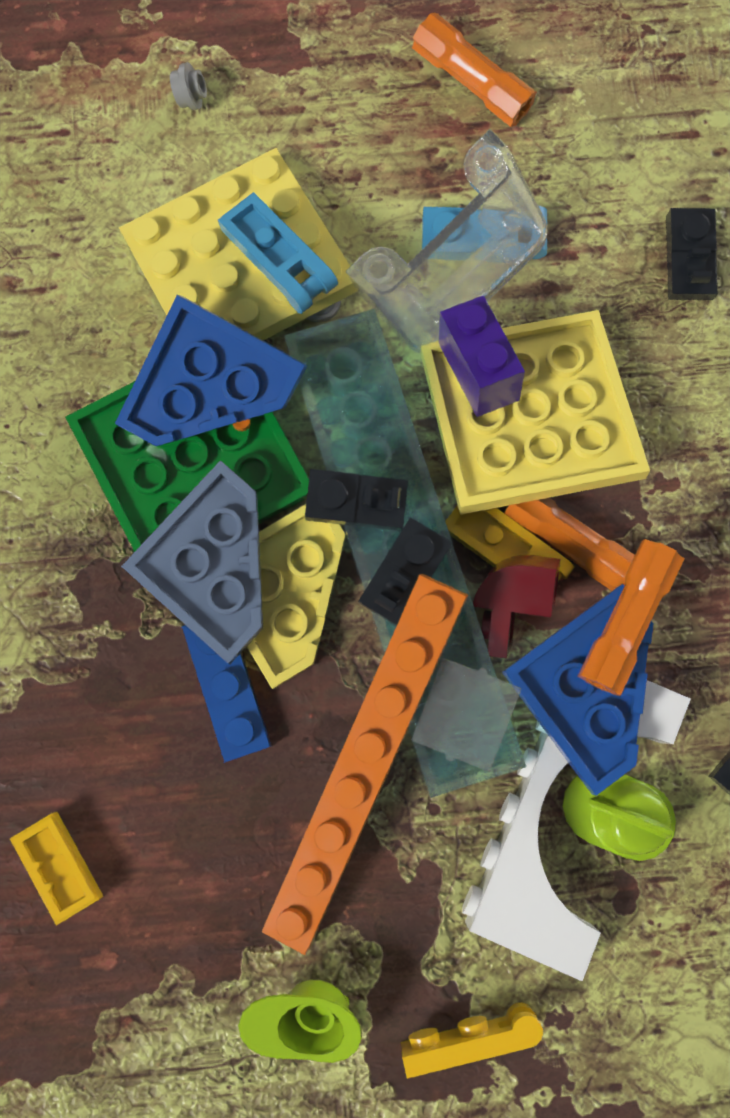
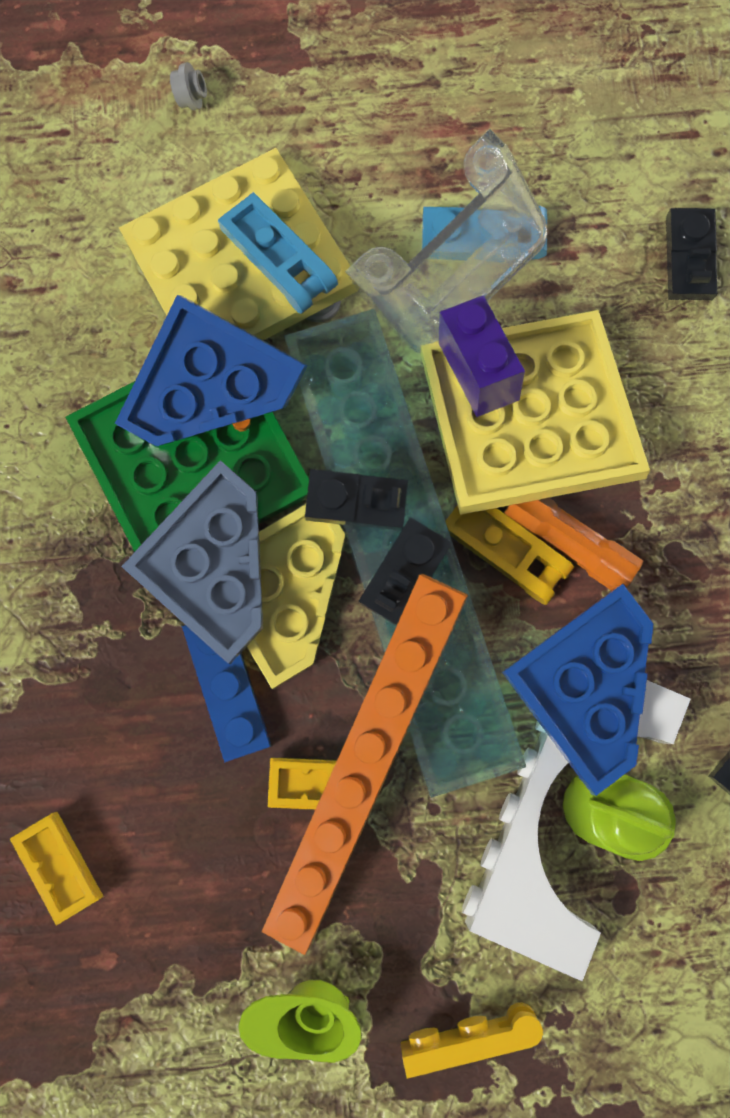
orange axle [412,12,537,127] -> none
clear piece [412,658,522,772] -> none
dark red brick [472,555,561,658] -> none
orange axle [578,539,685,696] -> none
none -> yellow plate [268,757,337,810]

